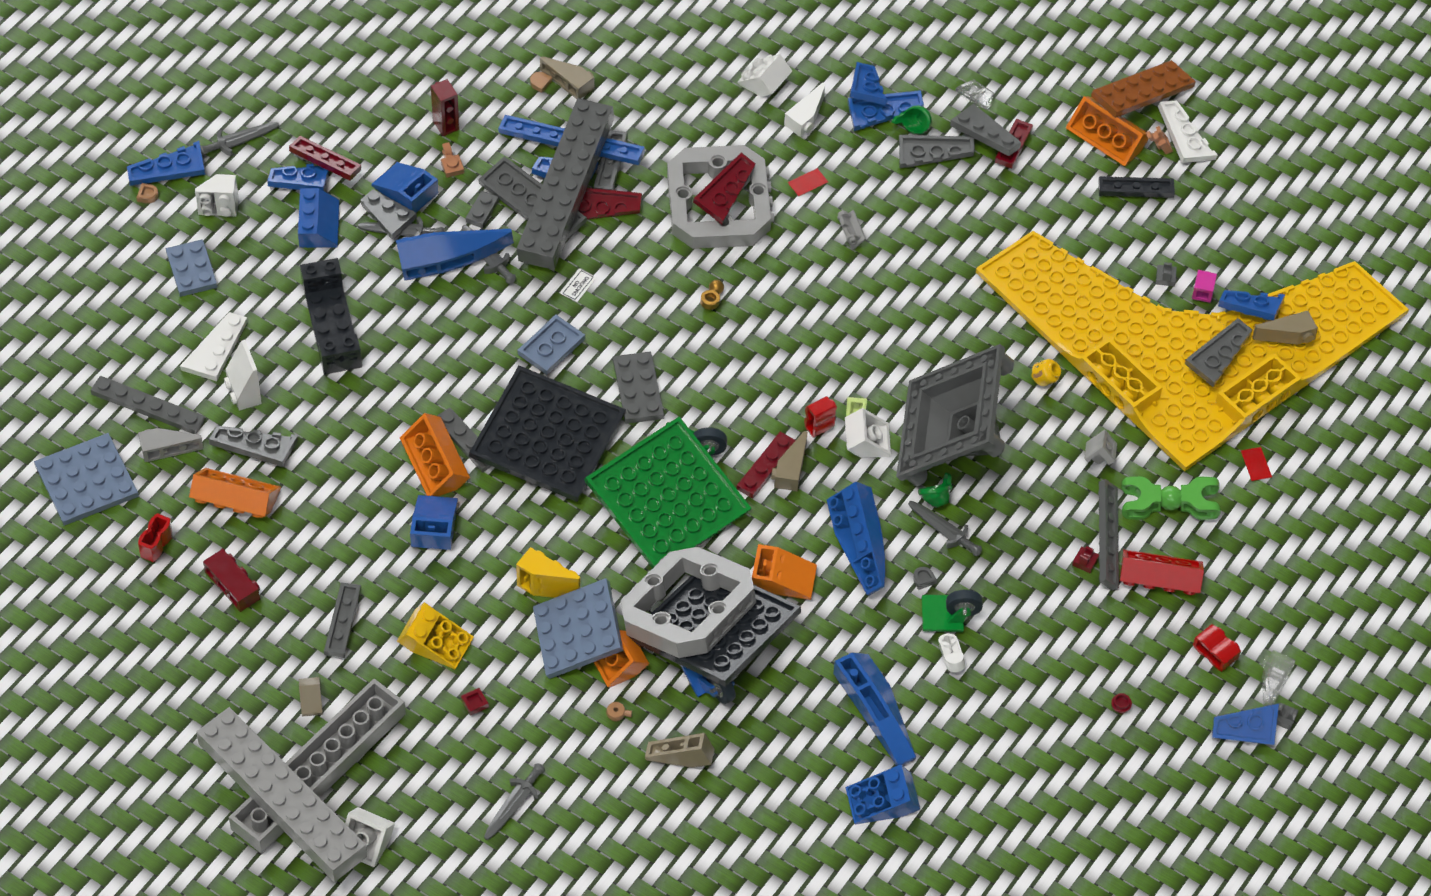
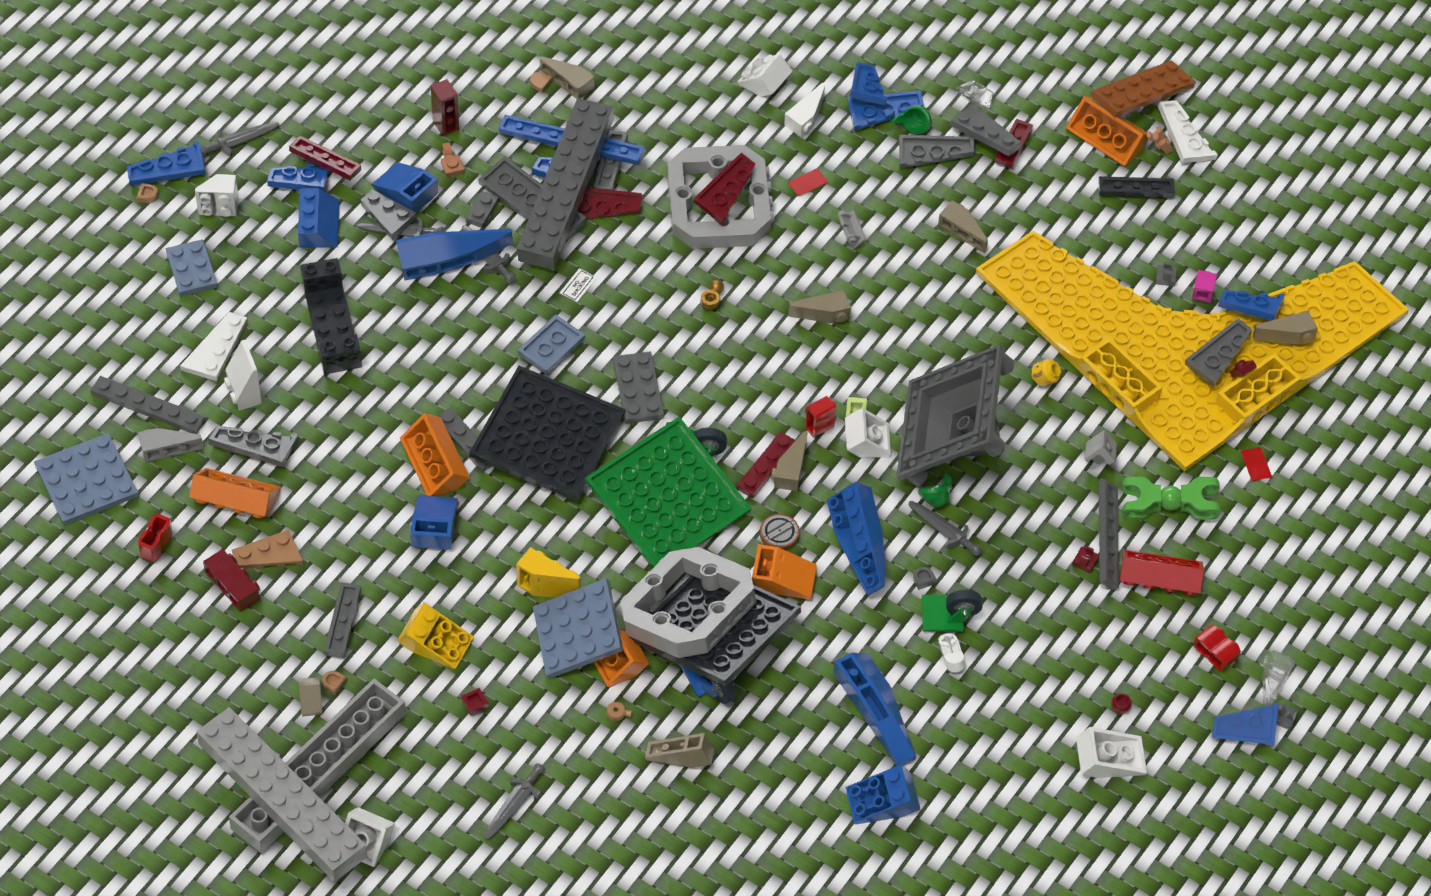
none -> medium nougat wing [232,530,303,569]
none -> medium nougat tile [322,671,347,695]
none -> tile [760,514,800,550]
none -> dark tan slope [788,290,851,323]
none -> dark tan slope [938,200,988,254]
none -> white slope [1076,727,1147,778]
none -> dark red plate [1229,359,1257,378]

